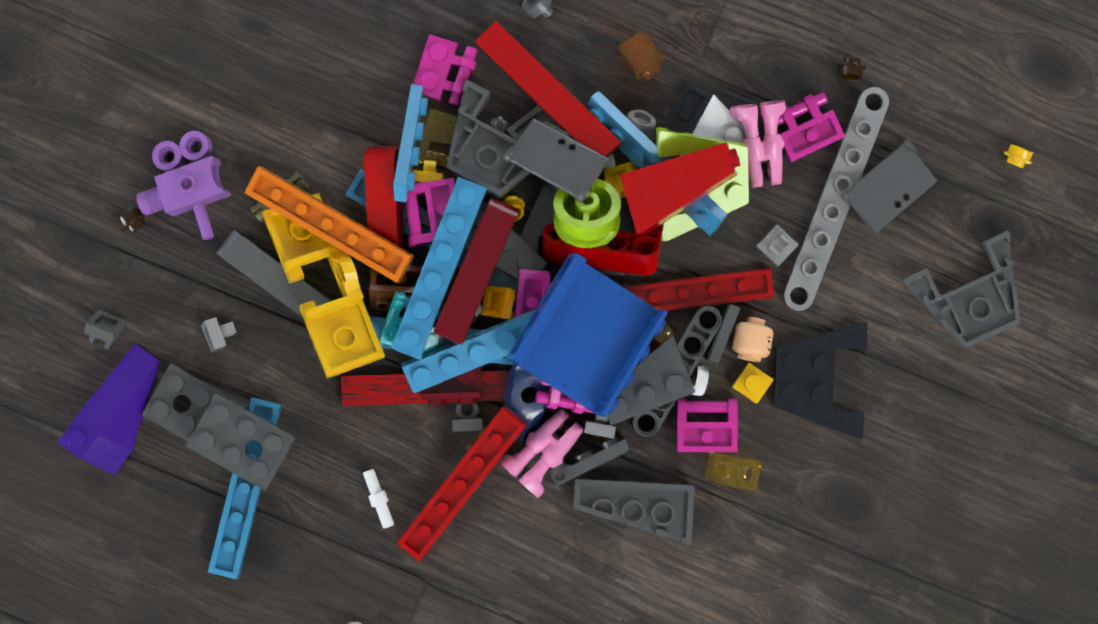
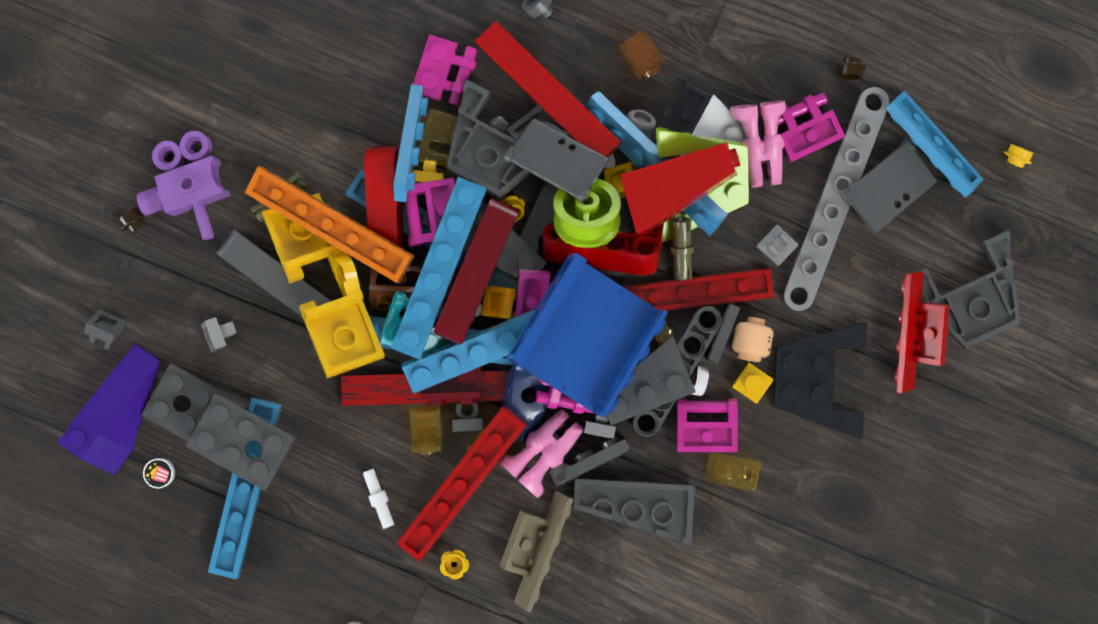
none -> tile [143,458,175,489]
none -> clear yellow bracket [409,406,442,455]
none -> yellow plate [440,550,469,579]
none -> dark tan bracket [499,491,573,612]
none -> olive pin [670,217,694,280]
none -> dark azure plate [885,91,984,198]
none -> red bracket [895,271,950,393]

